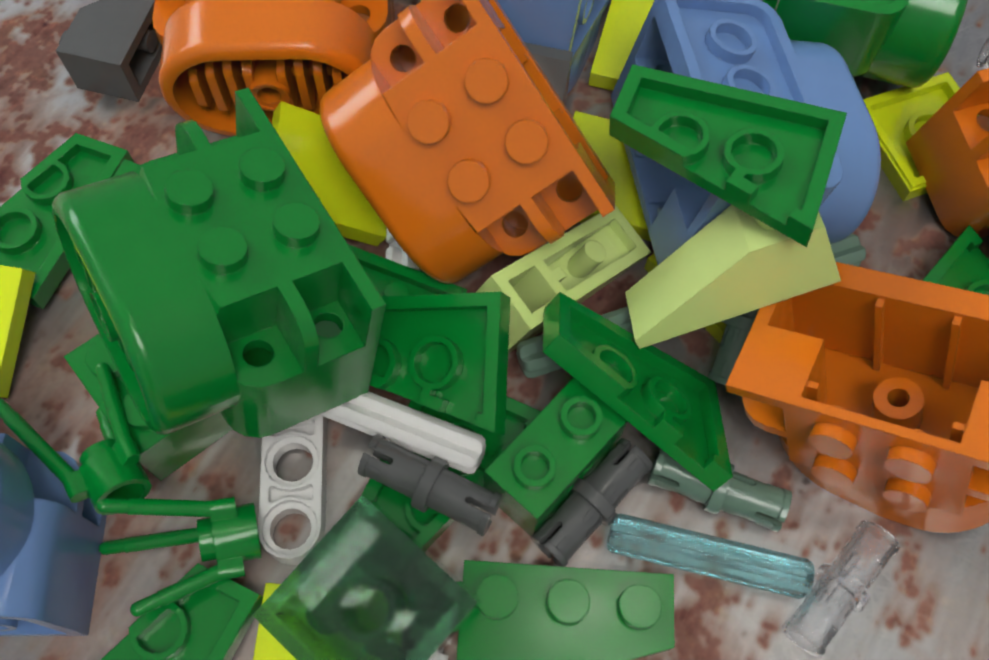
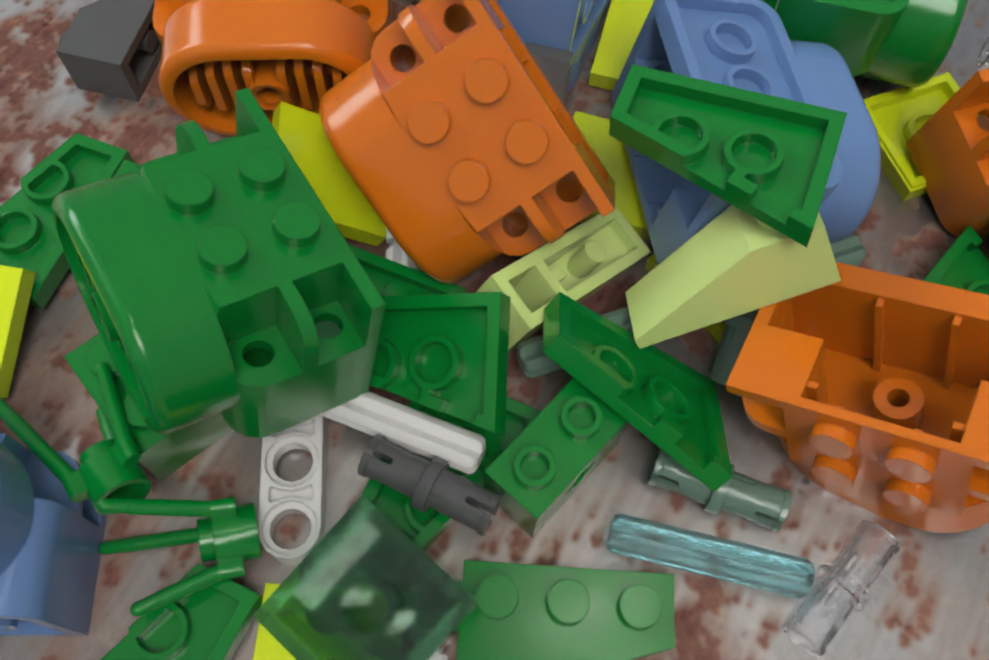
dark grey pin [531,438,653,567] -> none

